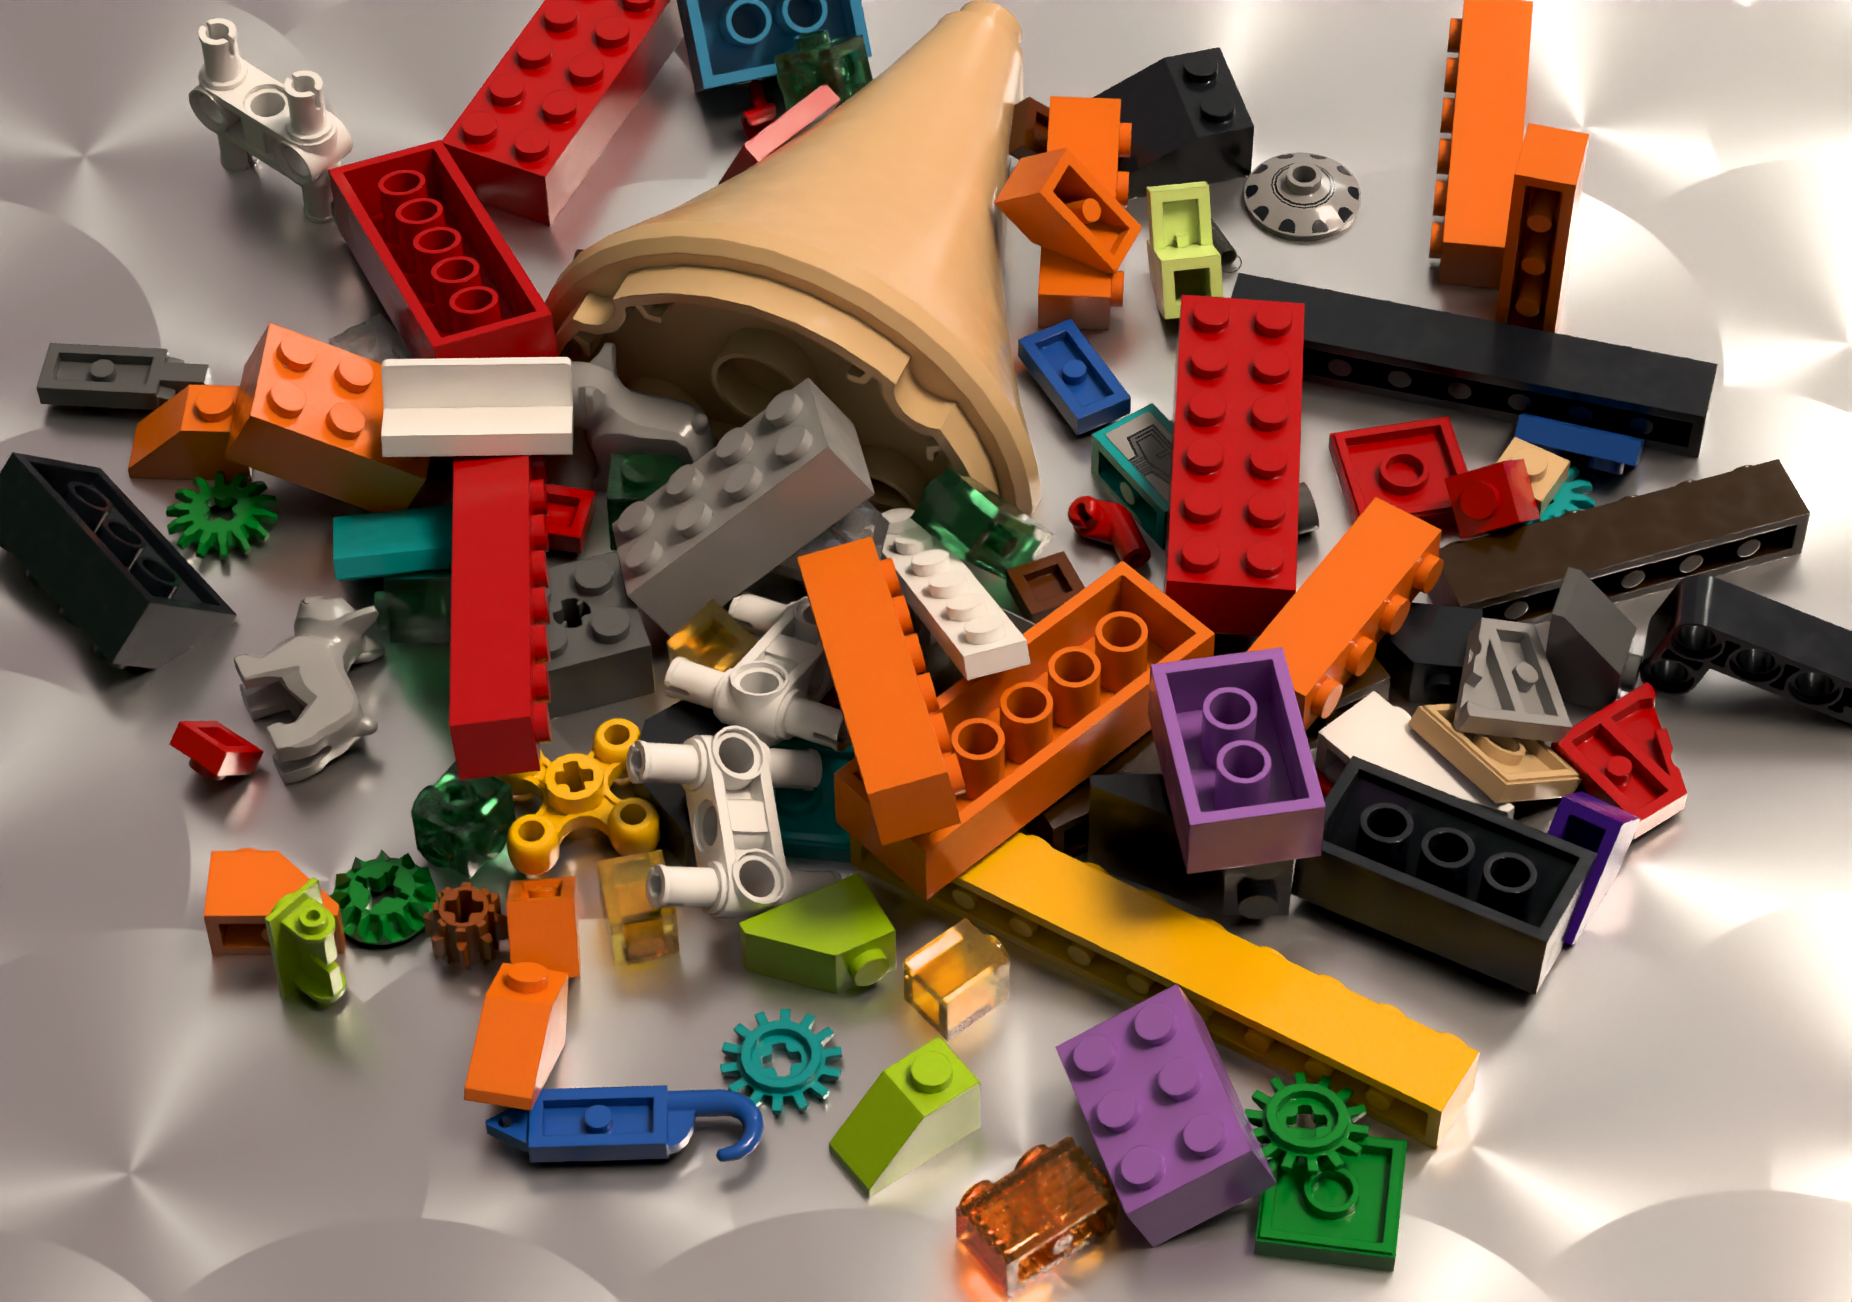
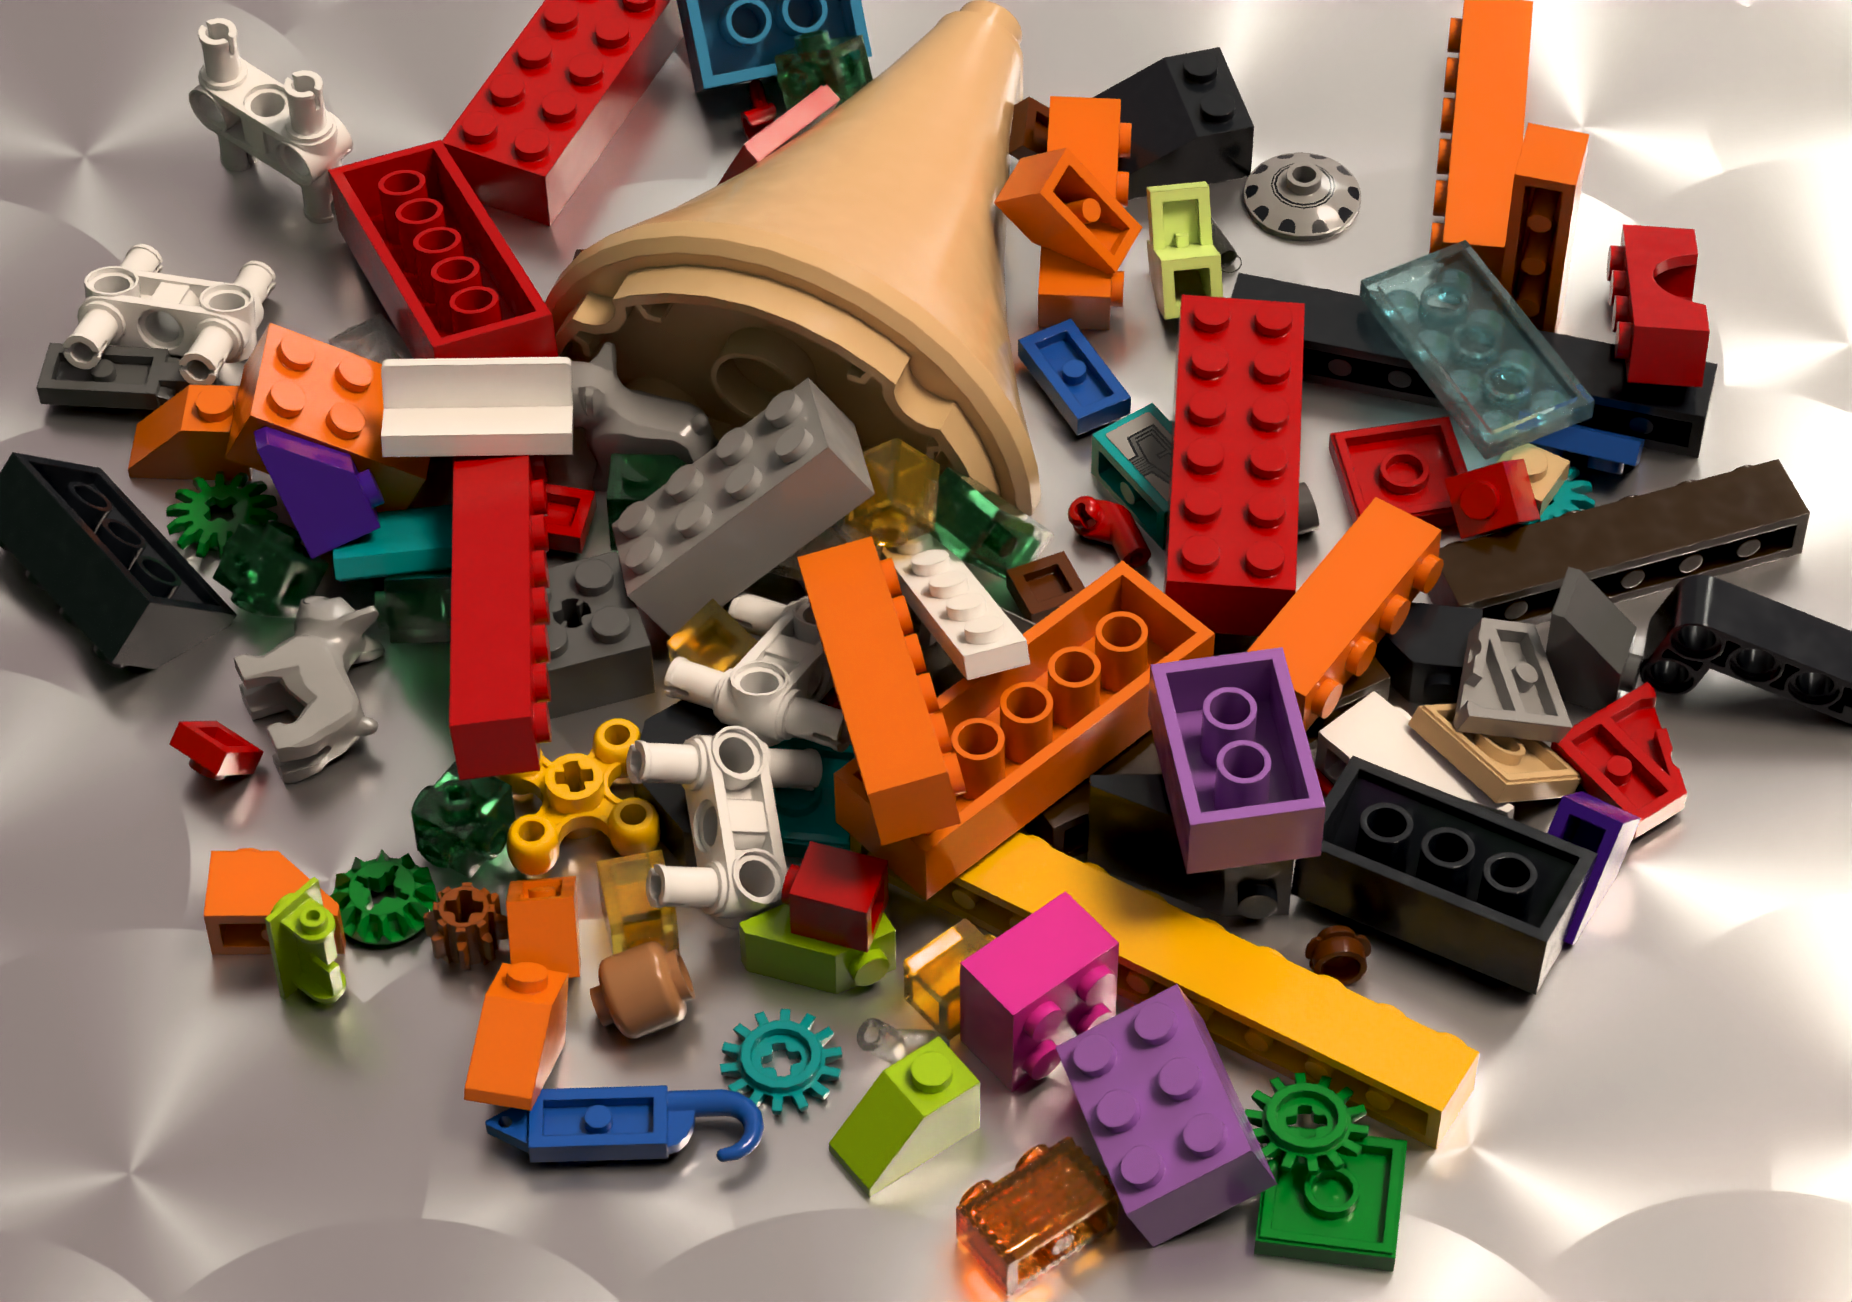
none -> white piece [63,244,276,385]
none -> clear green brick [213,520,329,618]
none -> dark purple slope [254,426,385,559]
none -> medium nougat head [590,941,695,1039]
none -> red brick [781,841,889,953]
none -> clear yellow brick [845,438,940,549]
none -> clear arm [857,1018,950,1065]
none -> dark pink brick [960,891,1119,1092]
none -> reddish brown plate [1305,925,1371,986]
none -> clear light blue plate [1359,240,1595,460]
none -> red arch [1607,224,1710,387]

